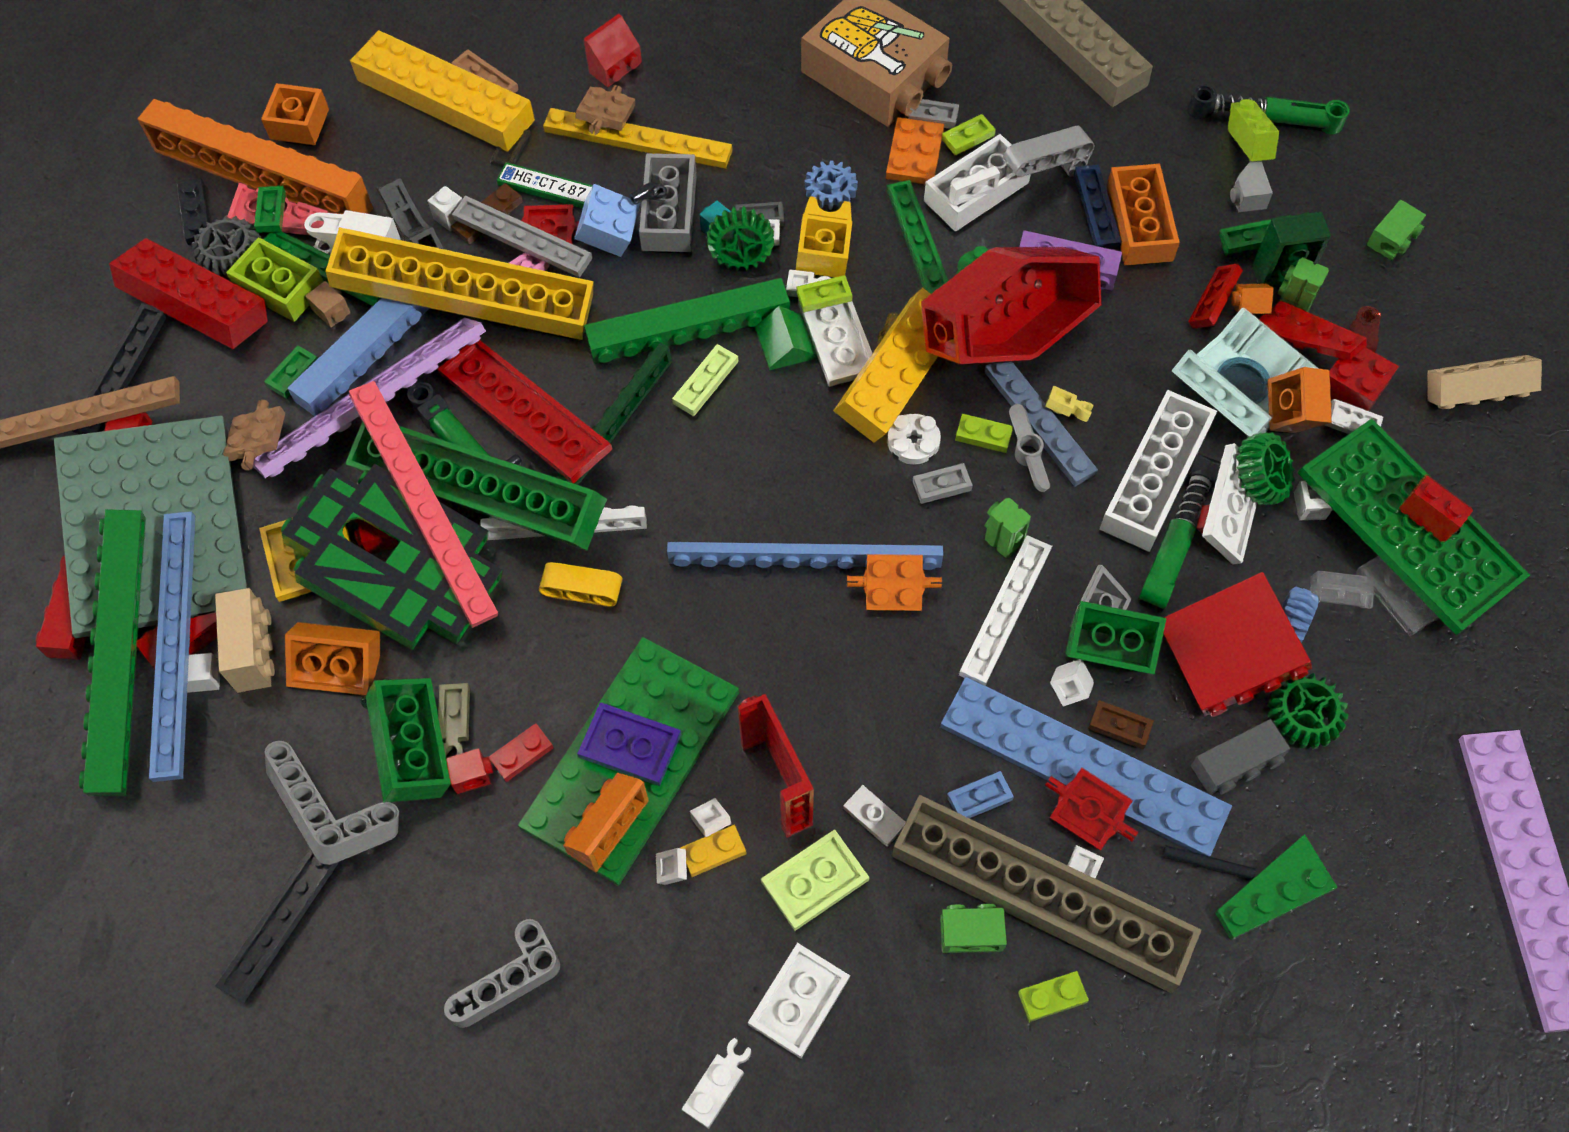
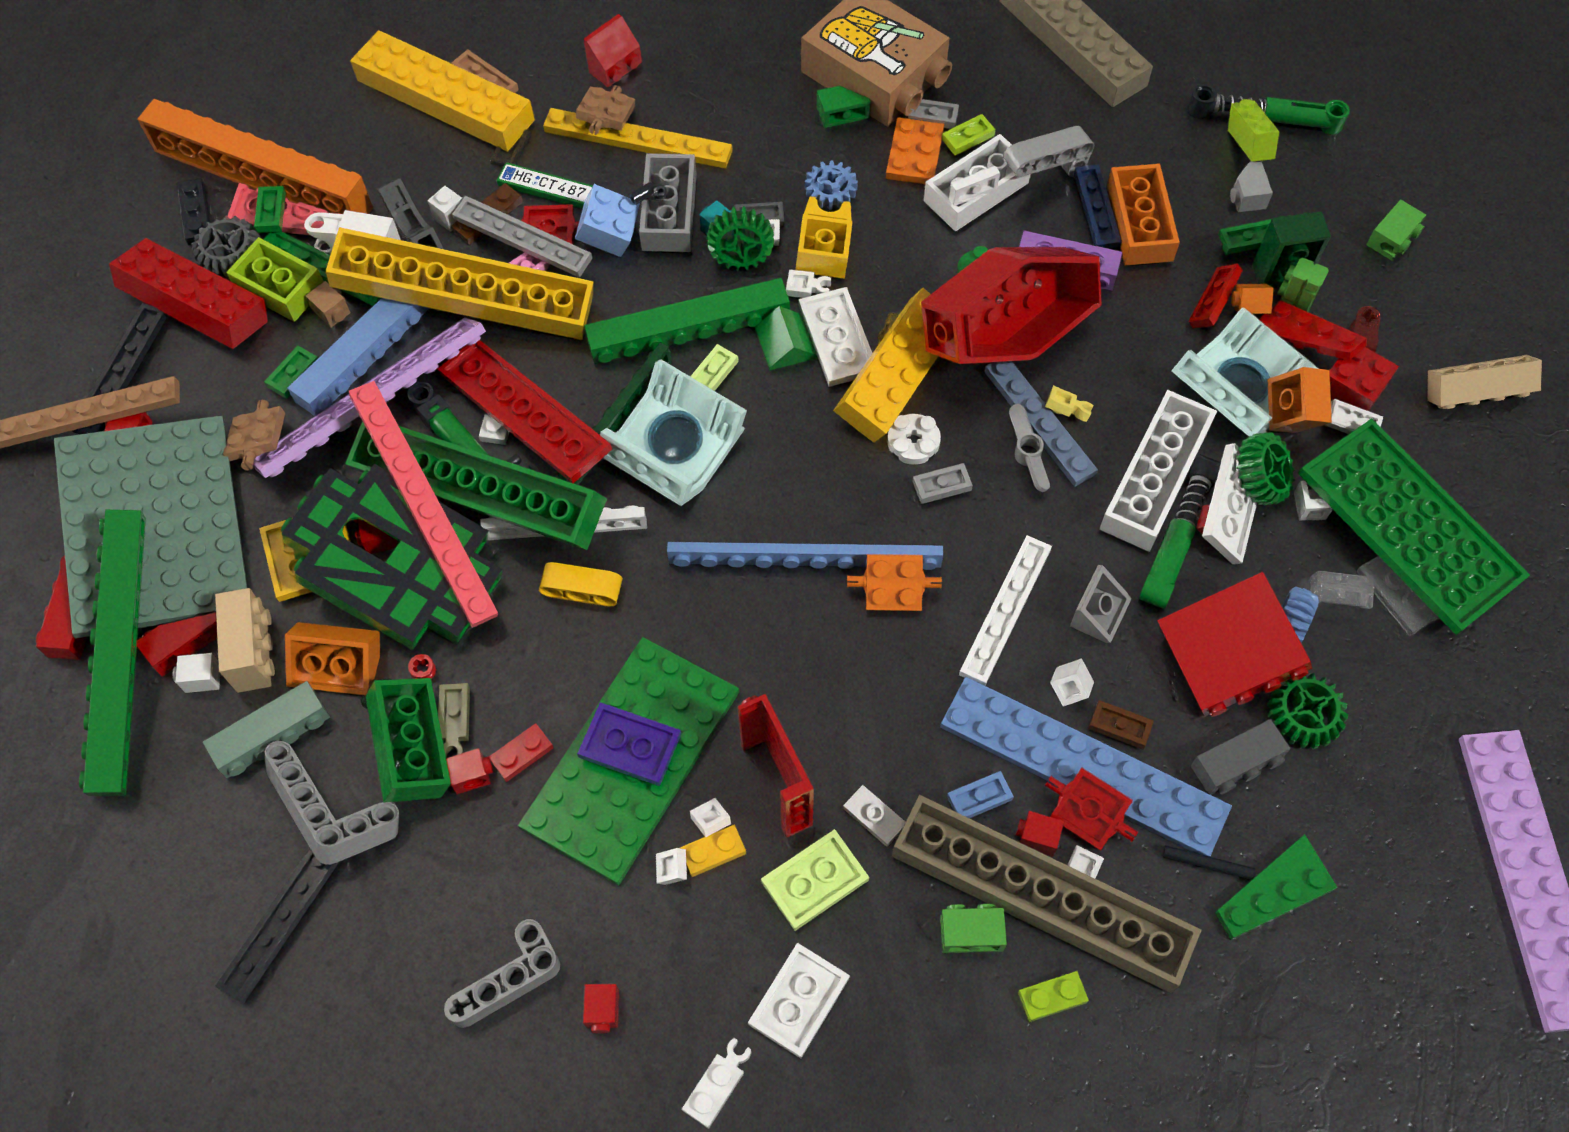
medium blue plate [149,511,195,782] -> none
orange brick [261,83,329,145] -> none
orange slope [564,773,649,873] -> none
lime plate [796,275,852,313] -> none
green tile [887,180,949,294] -> none
lime plate [955,414,1013,453] -> none
bright green brick [984,498,1031,558] -> none
green slope [1065,601,1167,675] -> none
red slope [1399,474,1473,542] -> none
none -> sand green brick [203,681,330,778]
none -> red bush [408,654,436,679]
none -> white plate [479,414,509,445]
none -> red brick [583,984,619,1033]
none -> light aqua panel [600,360,747,506]
none -> green slope [817,86,870,128]
none -> red brick [1015,811,1064,857]

